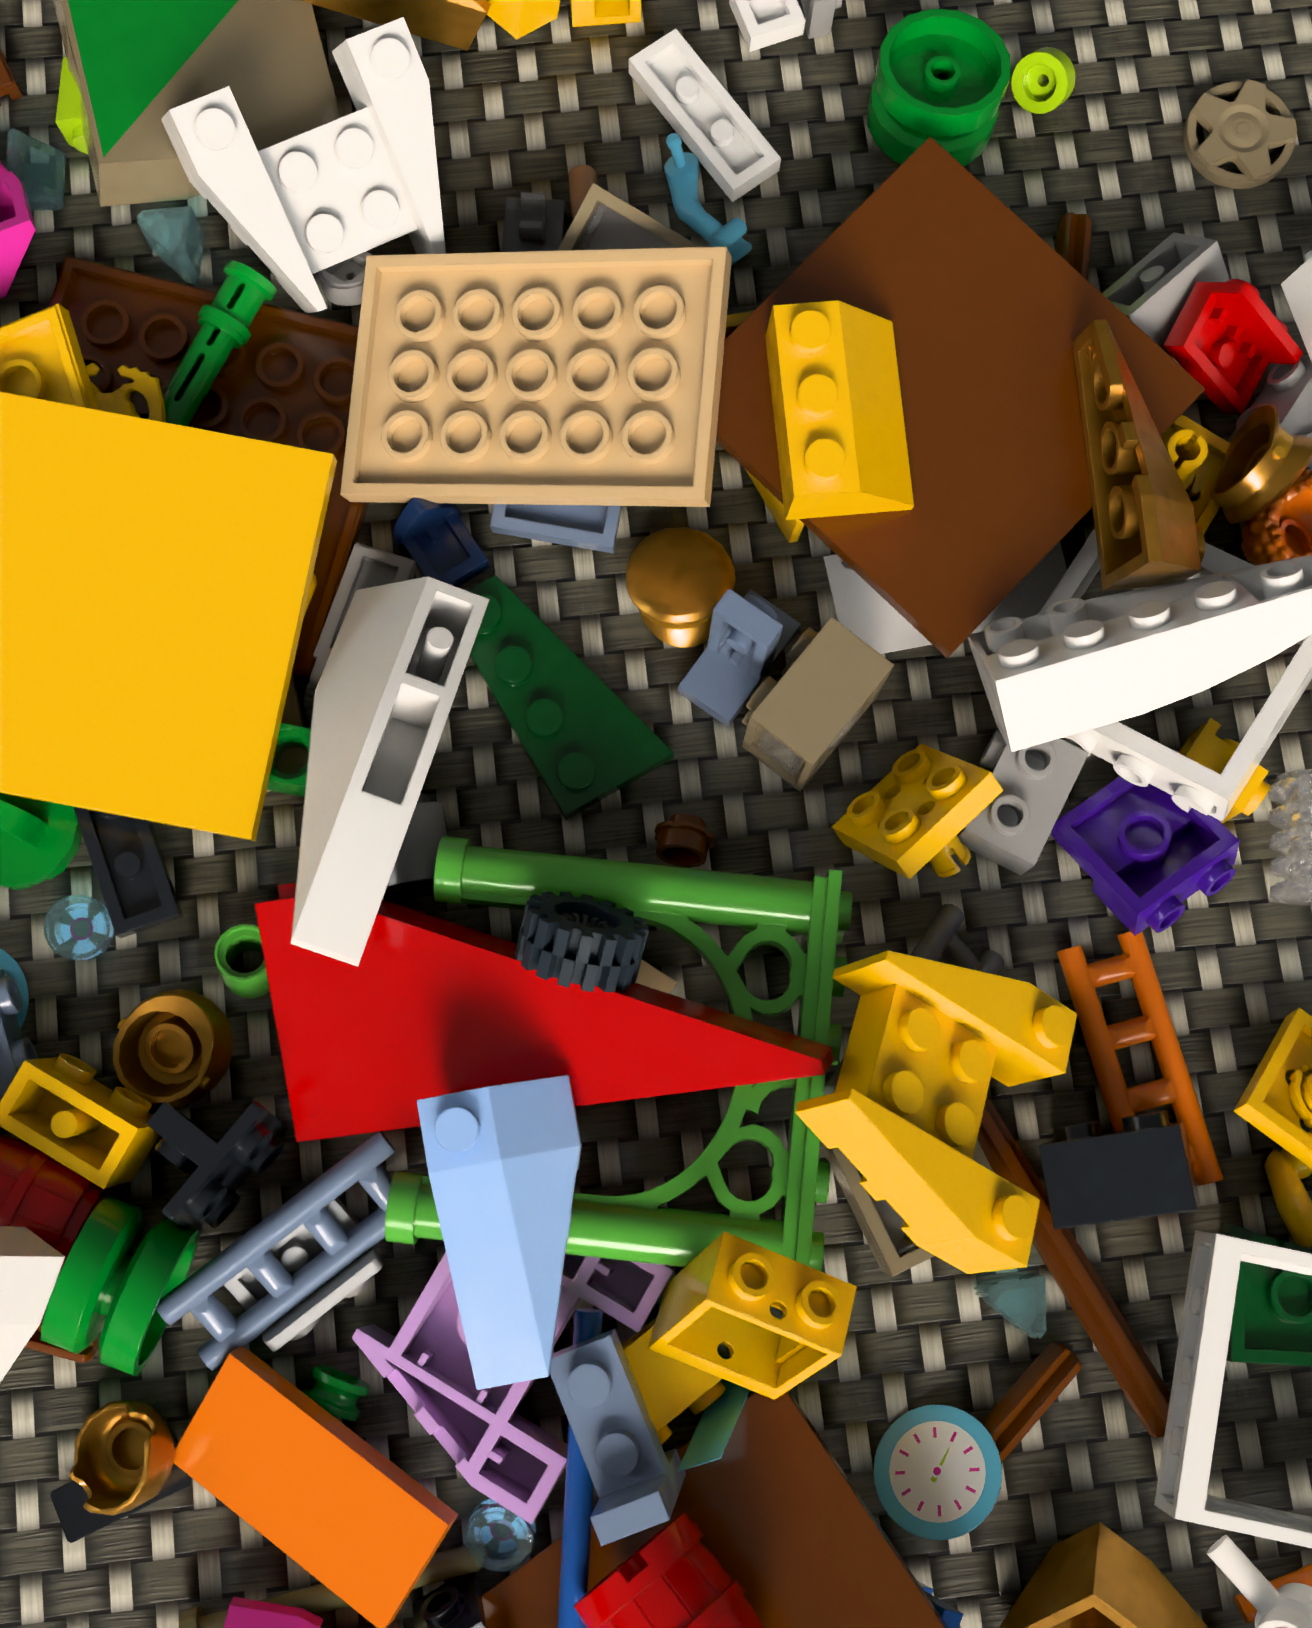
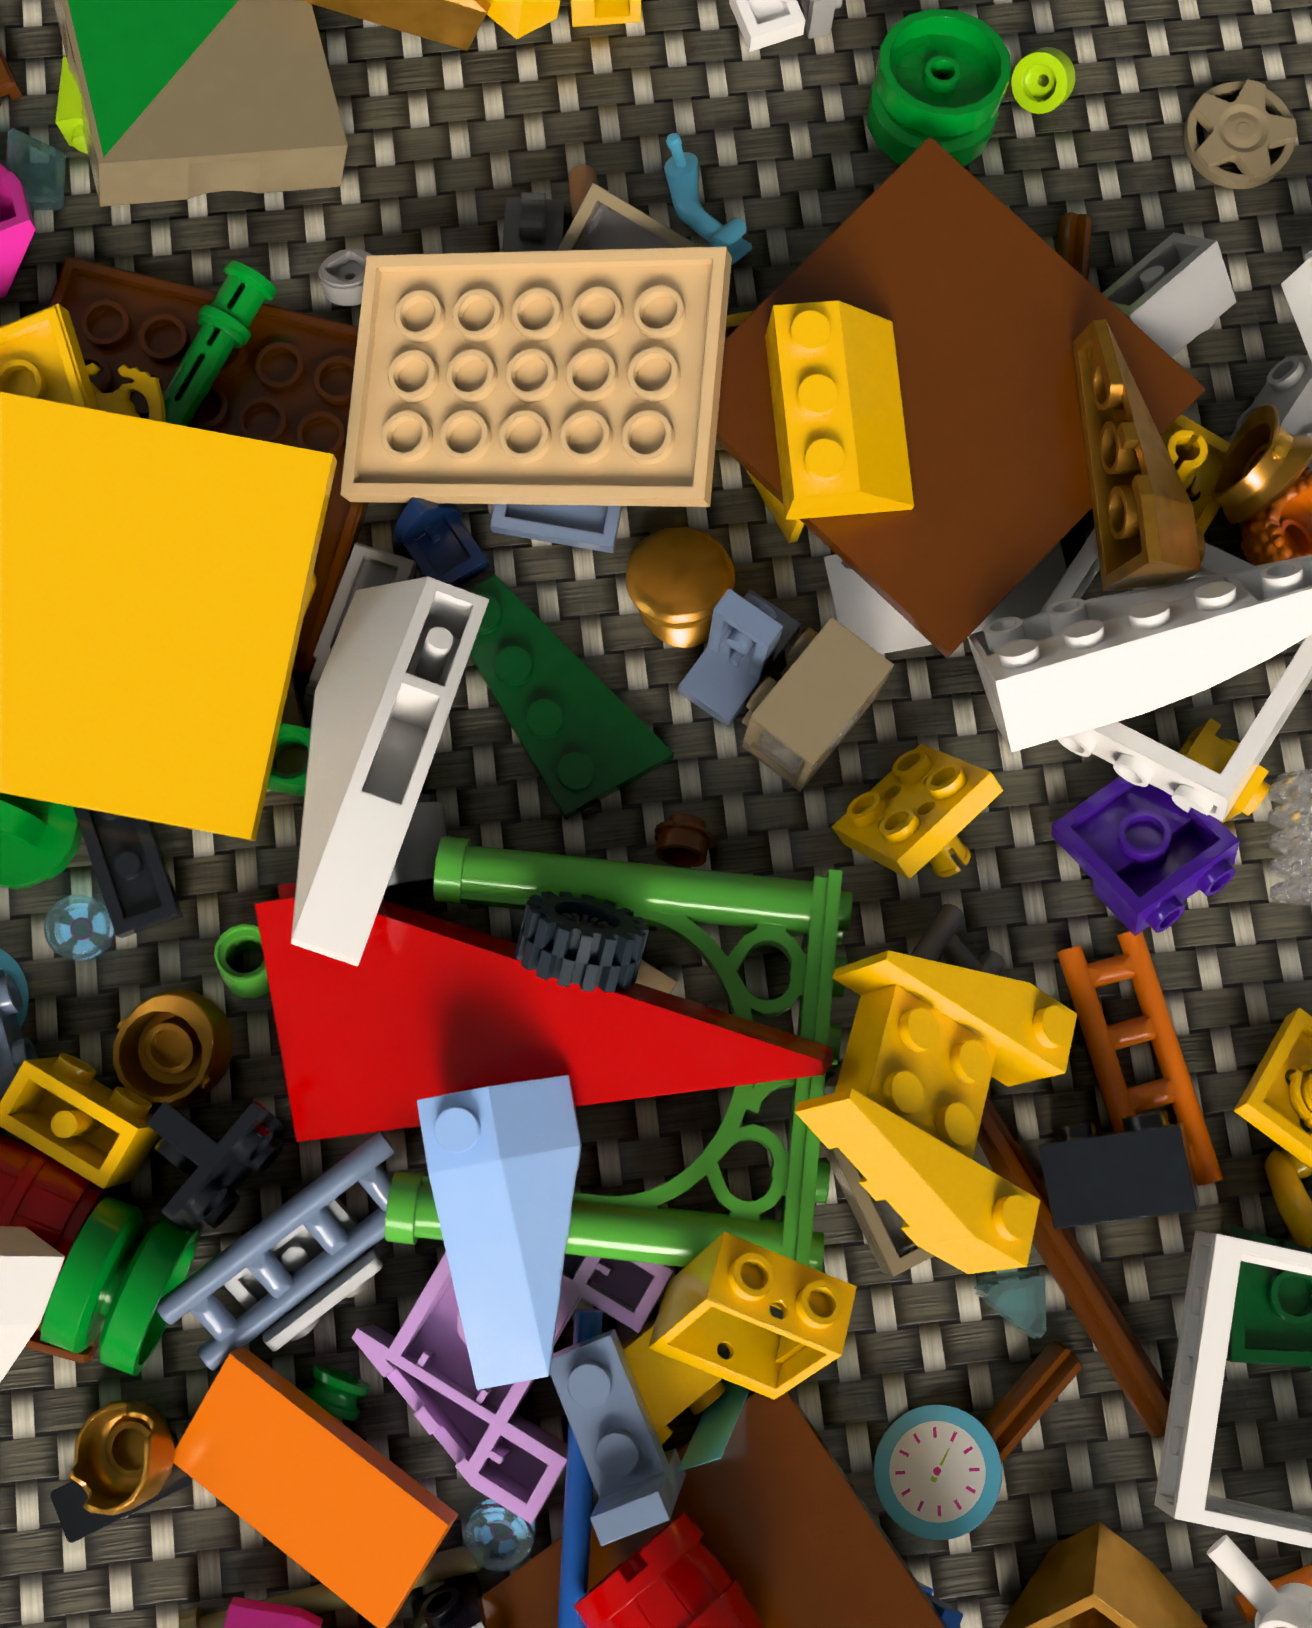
clear light blue slope [136,206,205,285] -> none
white wedge [161,17,446,313] -> none
white plate [629,28,781,202] -> none
light grey brick [957,731,1089,876] -> none
red bracket [1163,279,1303,415] -> none

